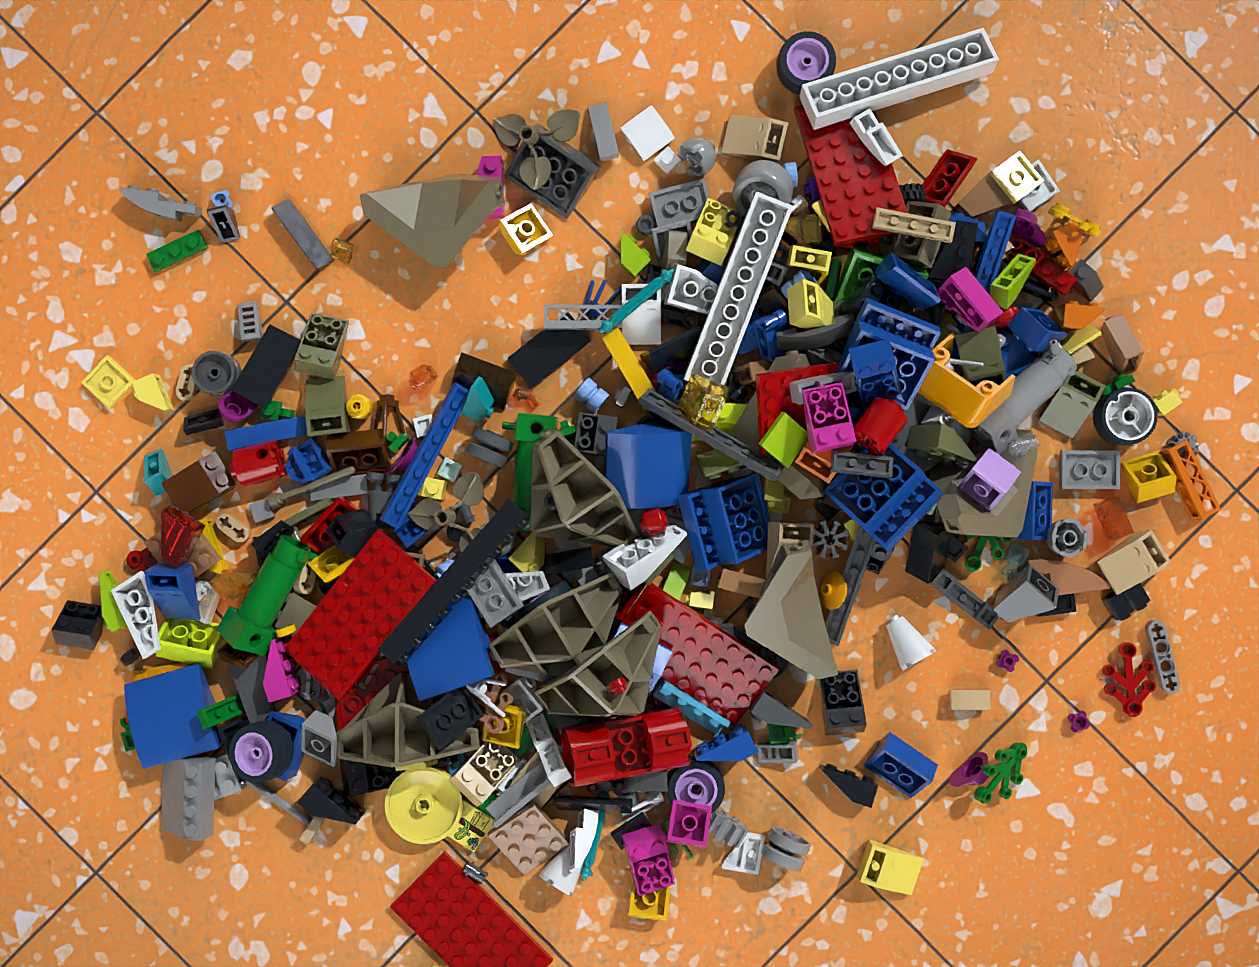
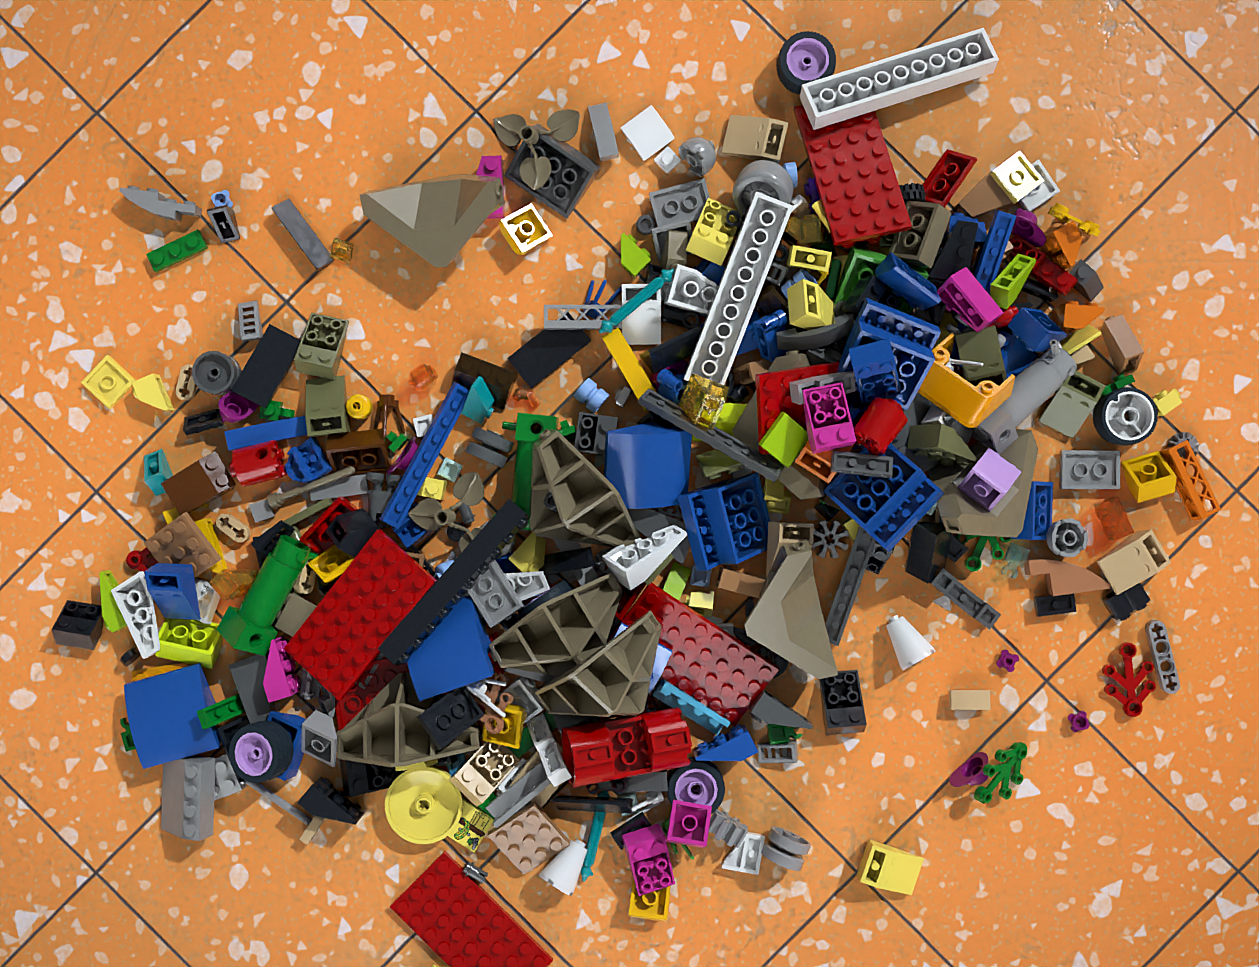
clear red slope [161,504,206,568] -> none
reddish brown slope [217,642,259,669] -> none
yellow tile [275,623,296,637] -> none
white slope [569,809,599,872] -> none
red plate [609,677,628,694] -> none
red head [639,508,669,536] -> none
light orange dish [819,571,847,610] -> none
black slope [820,763,878,808] -> none
white slope [850,109,903,166] -> none
blue slope [864,732,938,798] -> none
tan tile [872,208,956,243] -> none
slope [993,564,1059,622] -> none
clear cone [1008,435,1040,458] -> none

